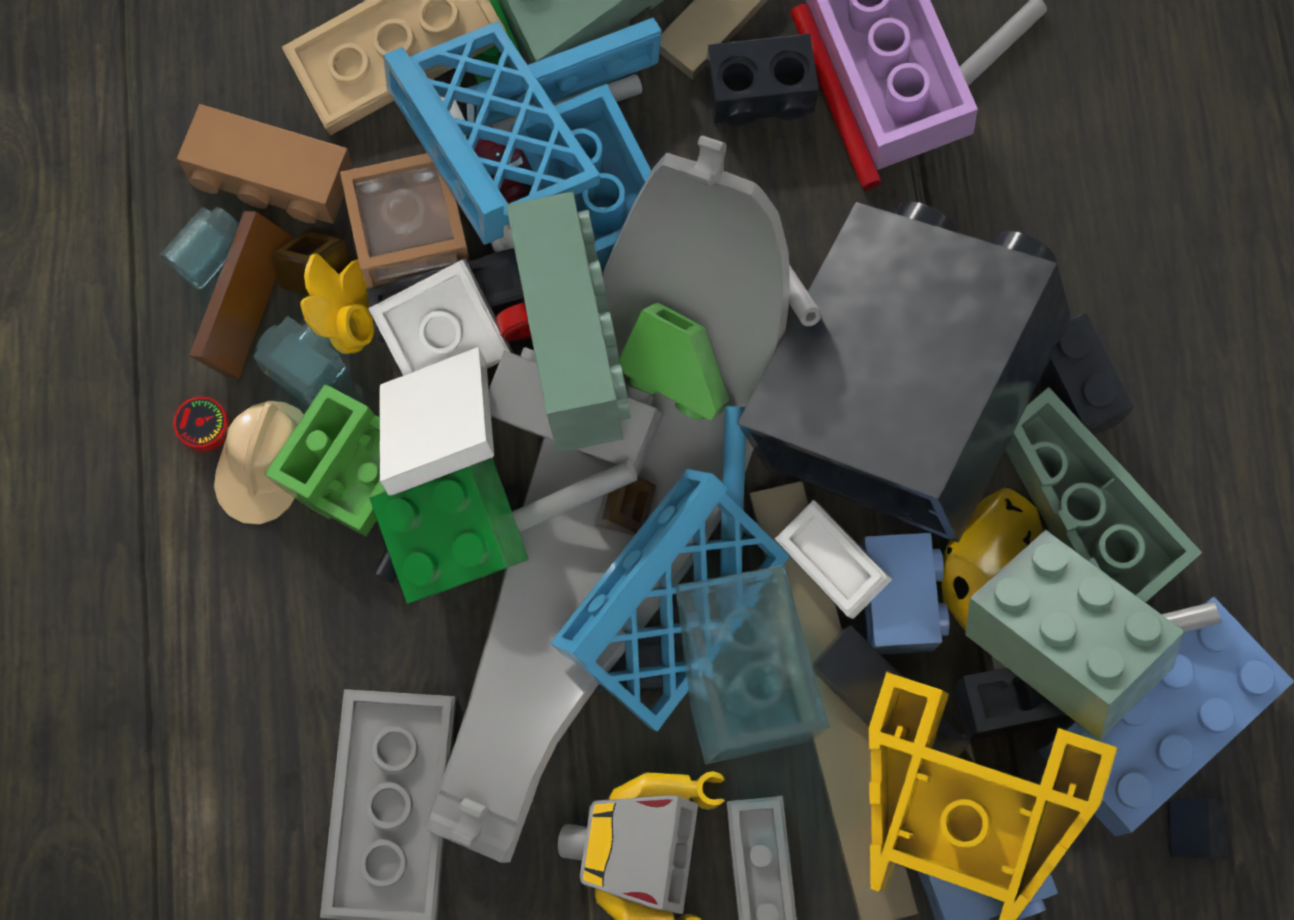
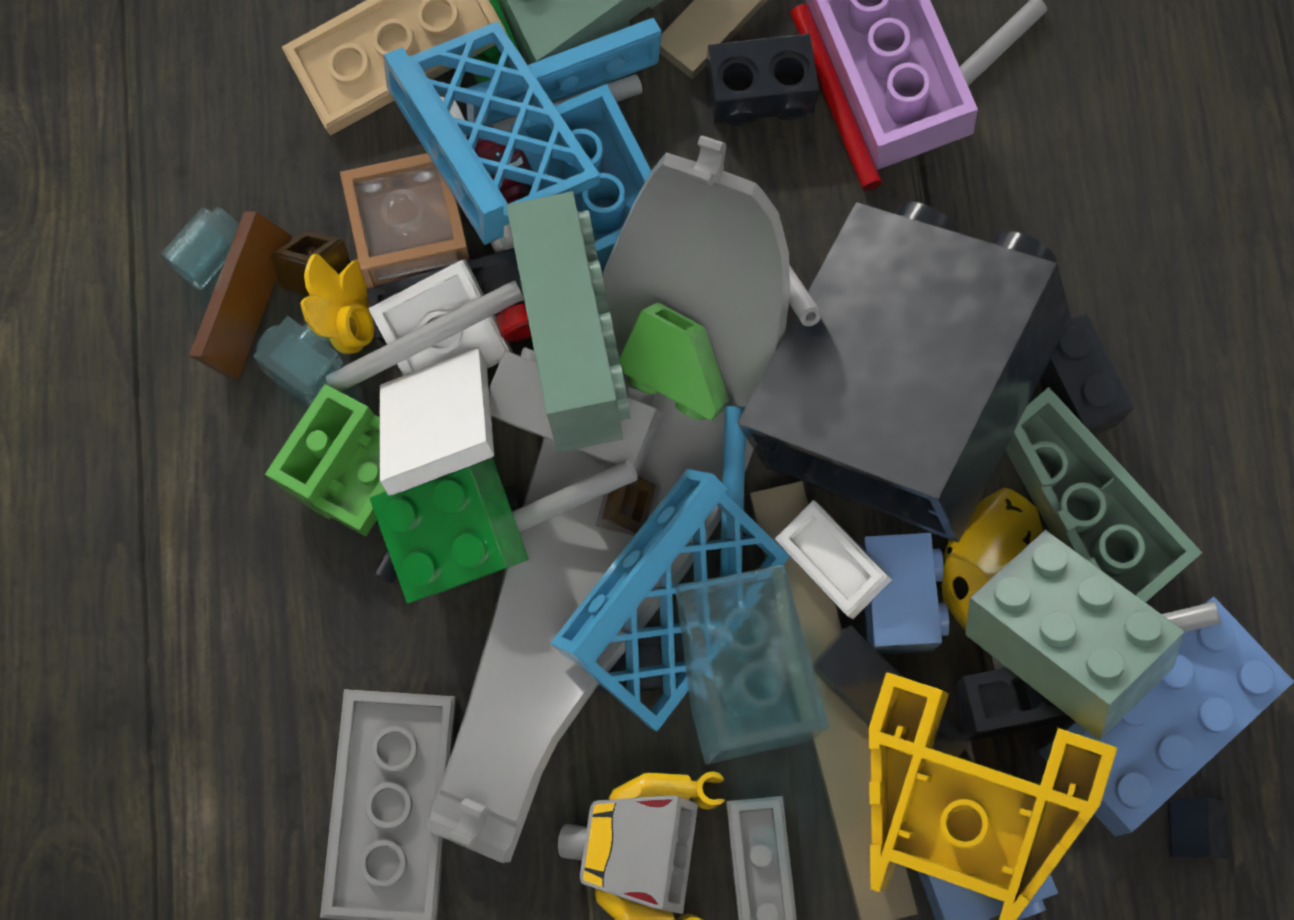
tile [173,396,231,452] -> none
medium nougat brick [177,104,354,224] -> none
tan piece [214,401,304,524] -> none
none -> light grey bar [326,279,524,392]

